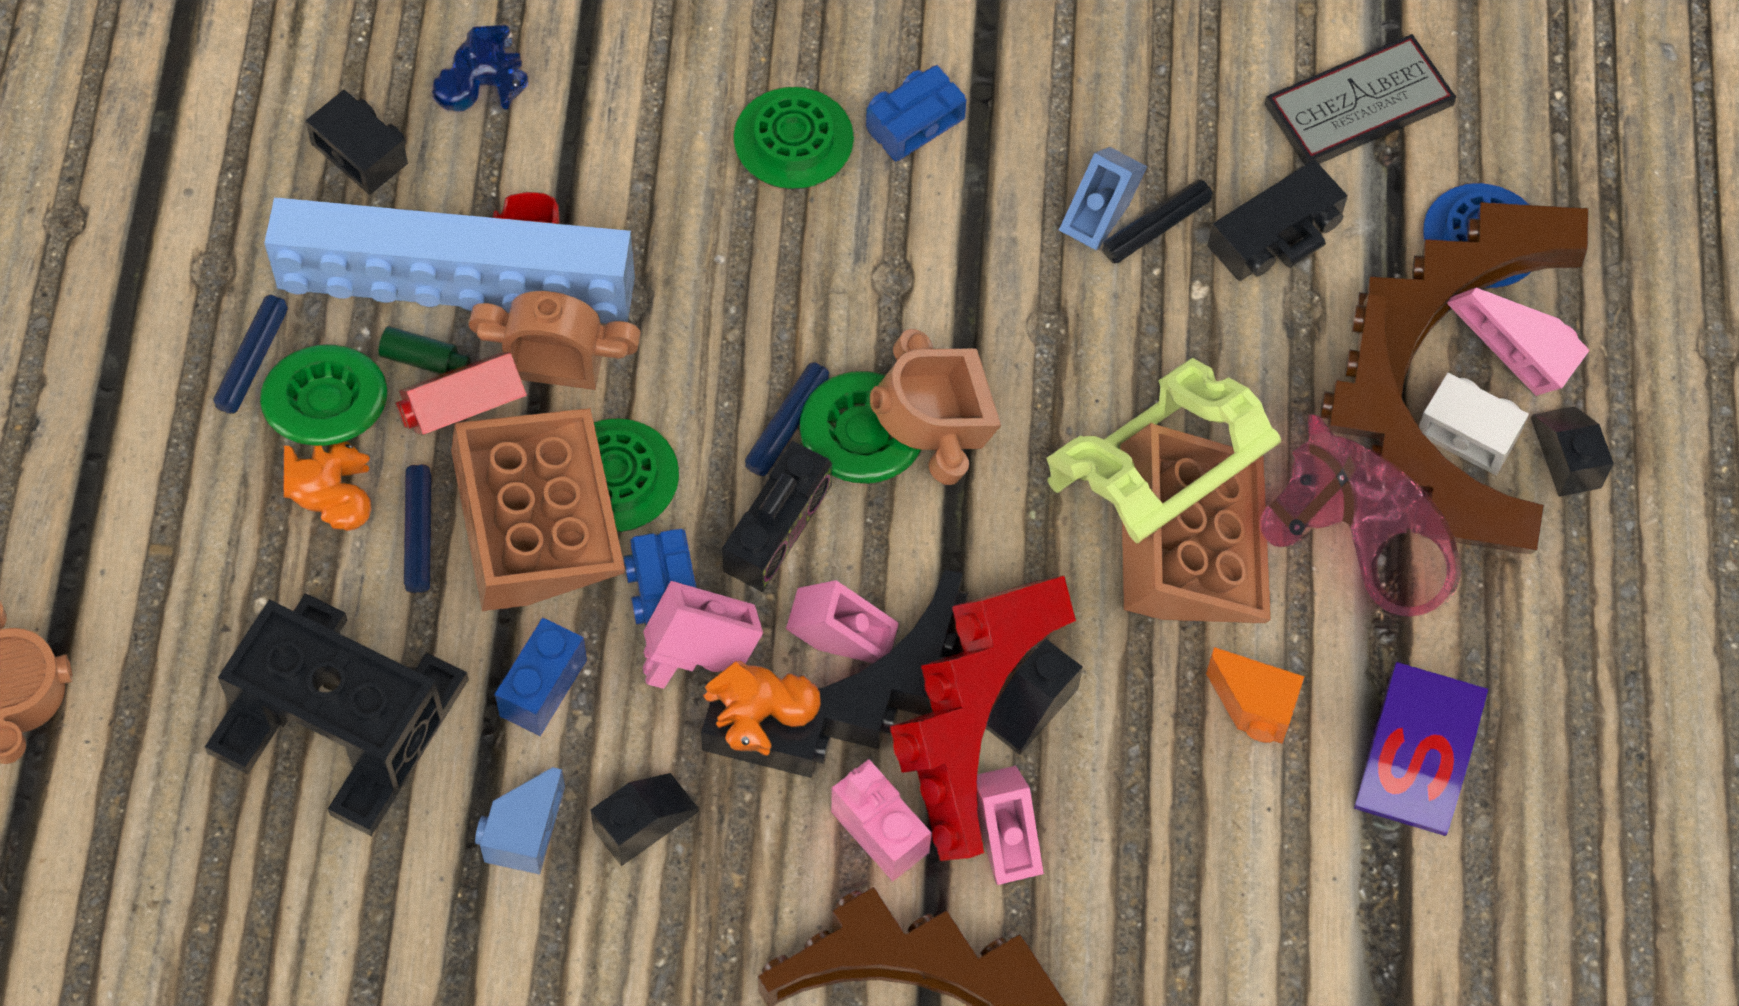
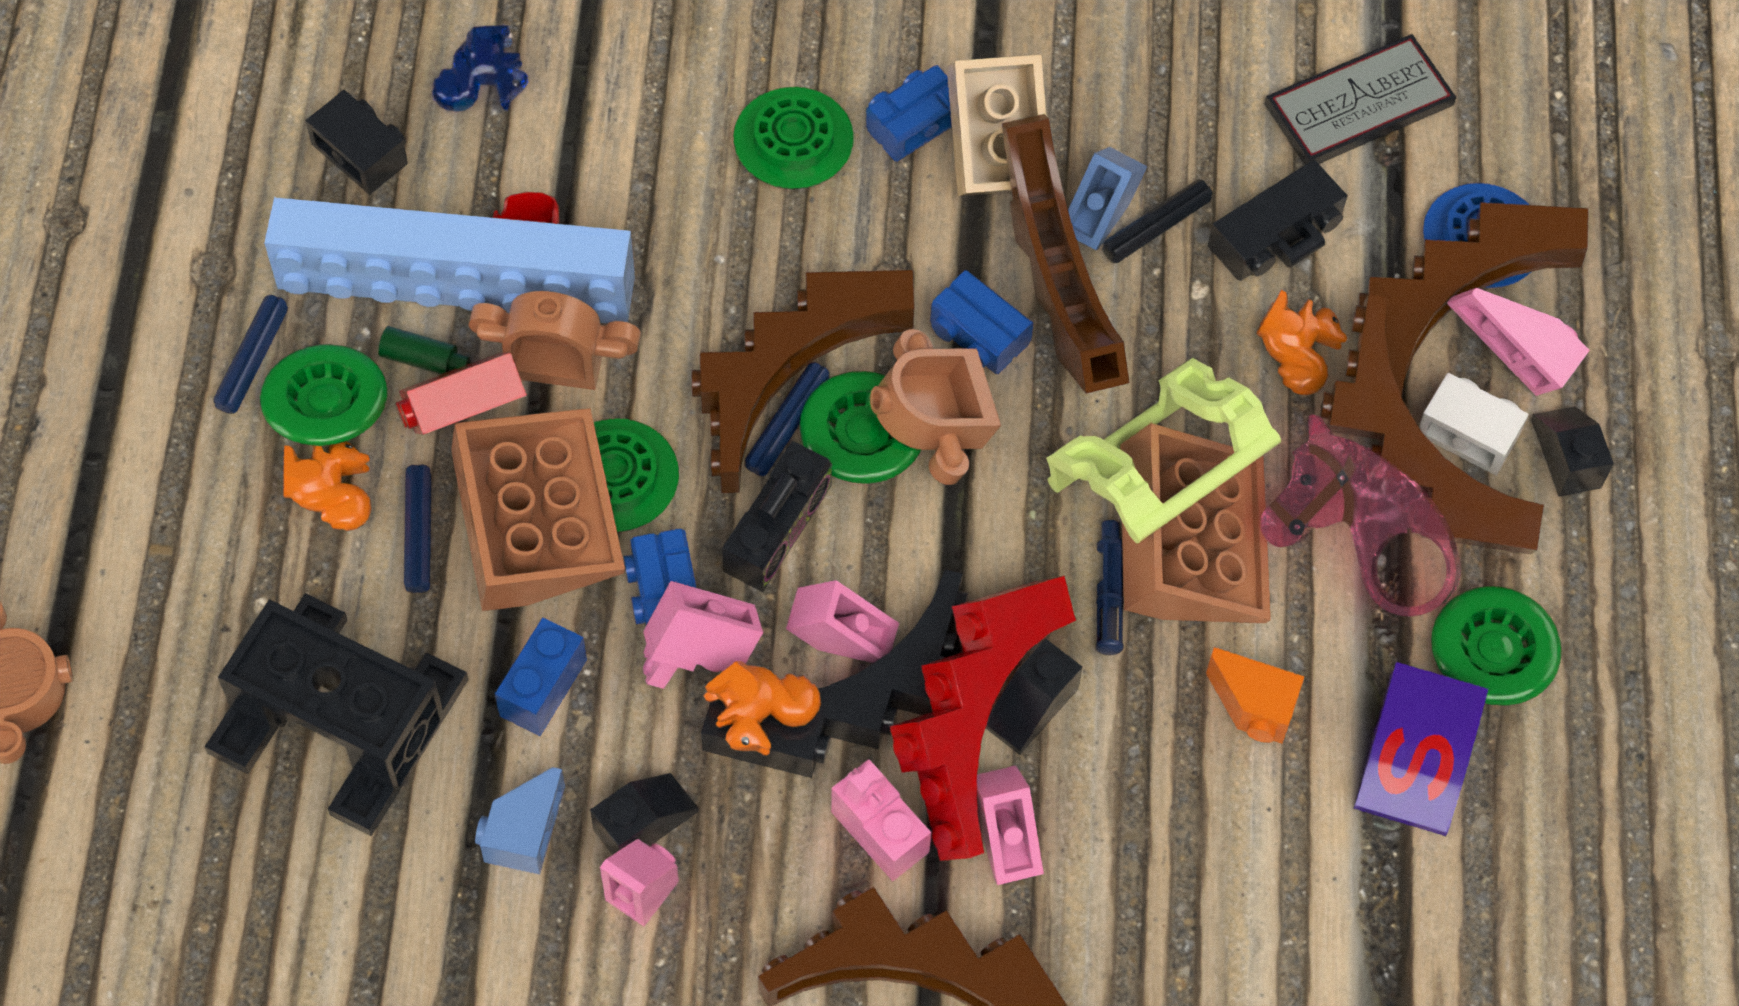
none -> bright pink slope [600,839,679,926]
none -> reddish brown arch [692,270,915,493]
none -> blue brick [930,270,1034,374]
none -> tan brick [947,55,1046,196]
none -> reddish brown arch [1002,114,1130,394]
none -> dark blue piece [1096,520,1124,656]
none -> orange animal [1256,290,1348,395]
none -> green wheel [1431,586,1562,706]

